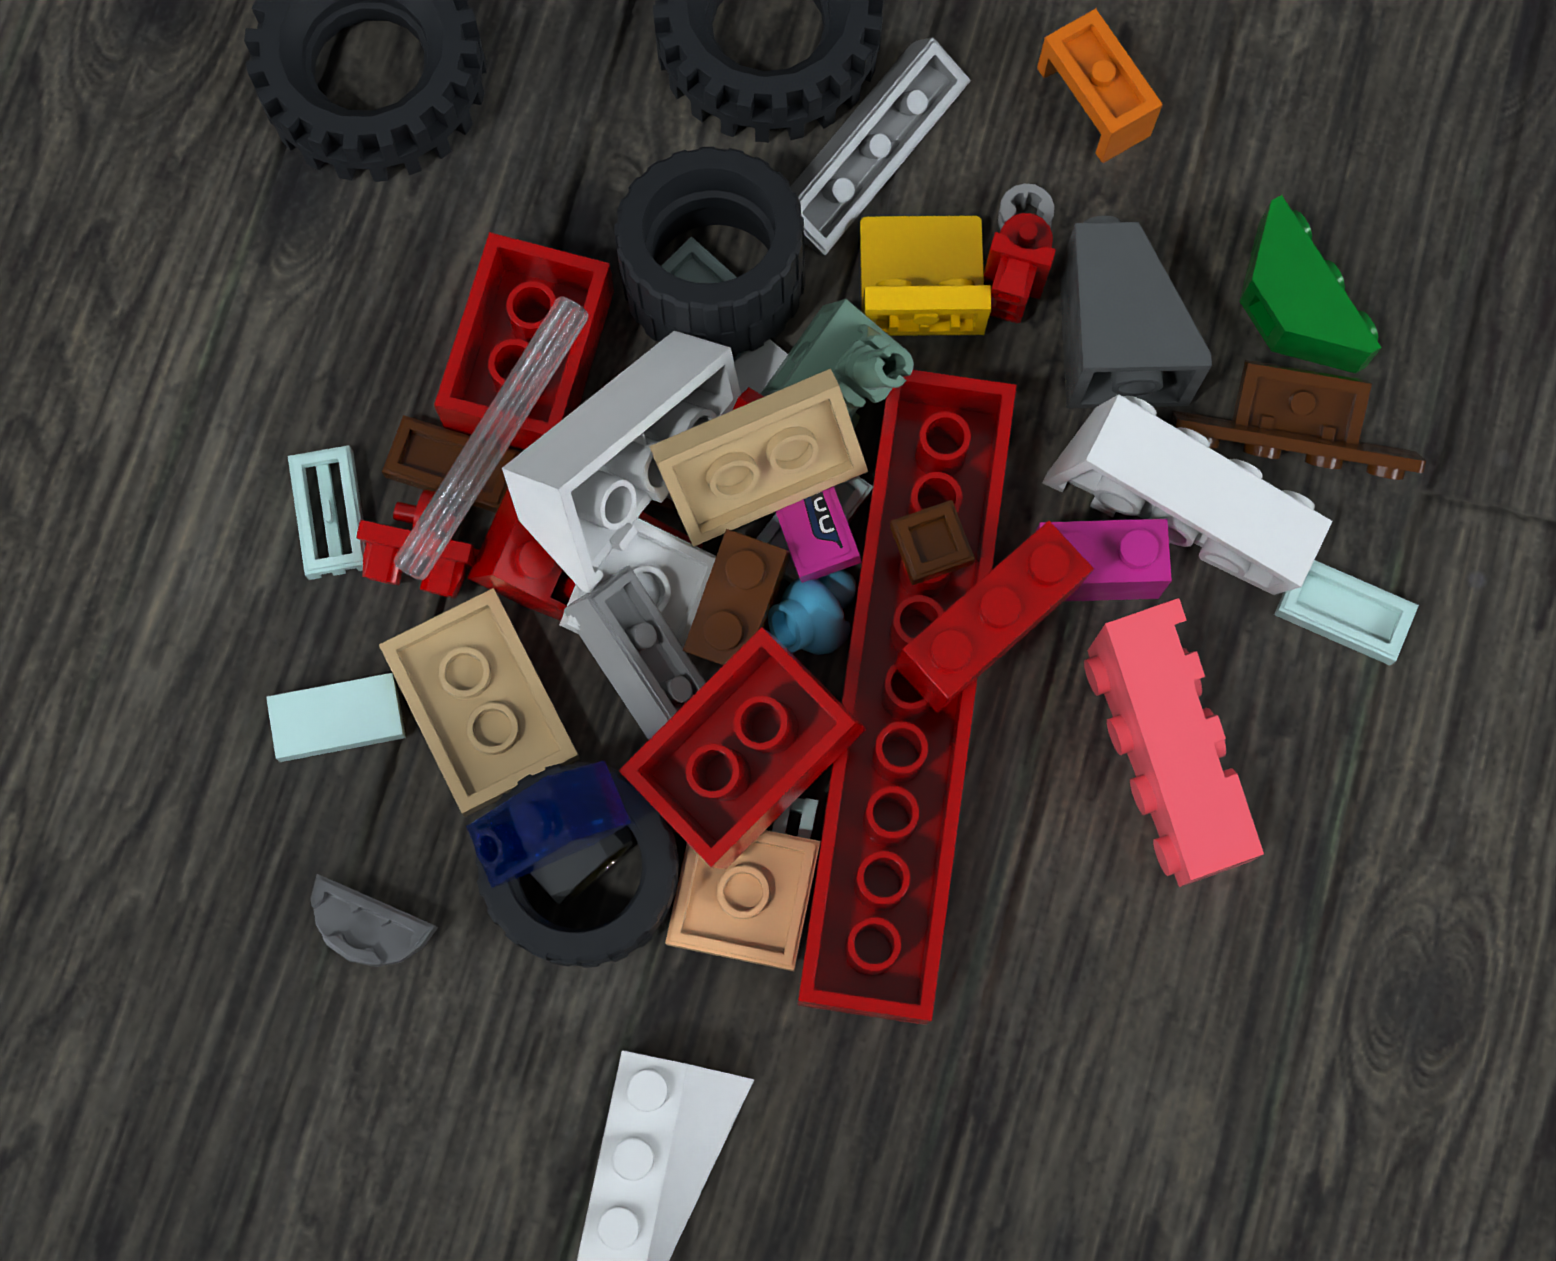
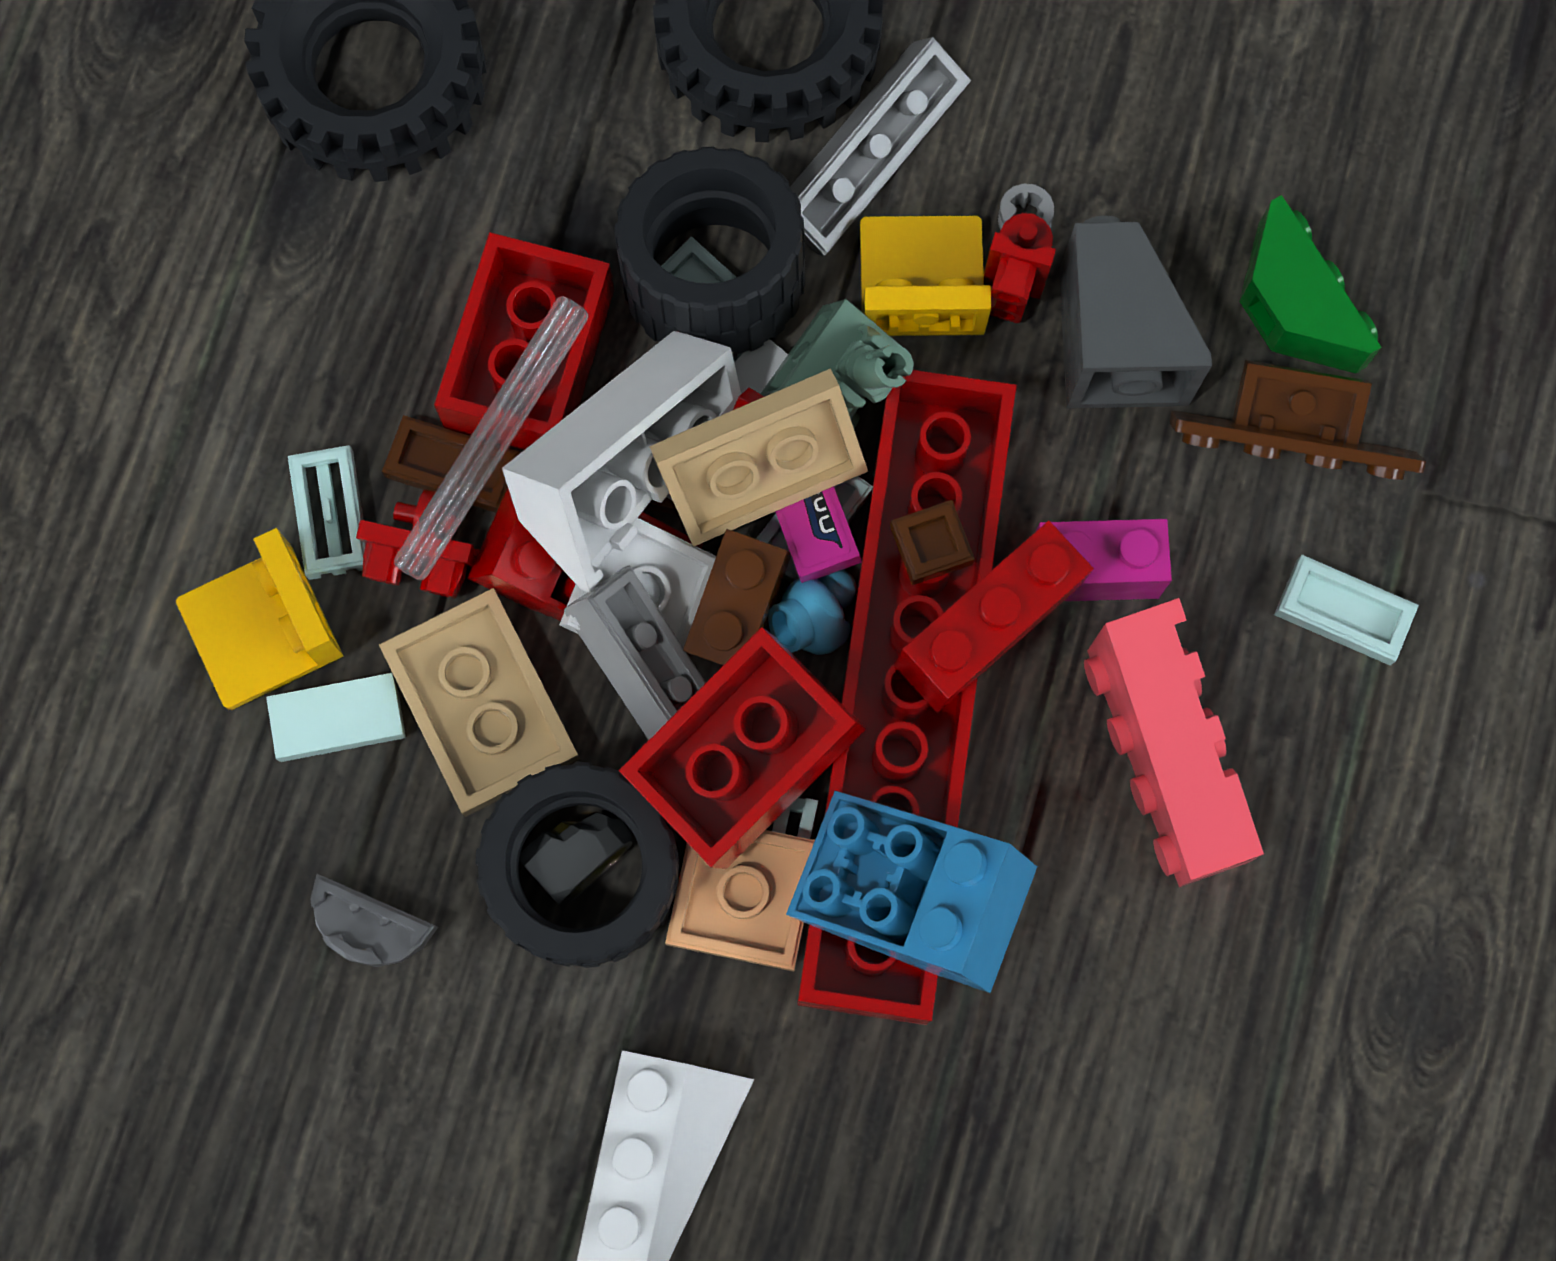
clear blue slope [466,761,631,888] -> none
orange panel [1037,8,1163,163] -> none
white wedge [1042,394,1332,595] -> none
none -> yellow bracket [176,528,344,710]
none -> dark azure slope [786,791,1037,993]

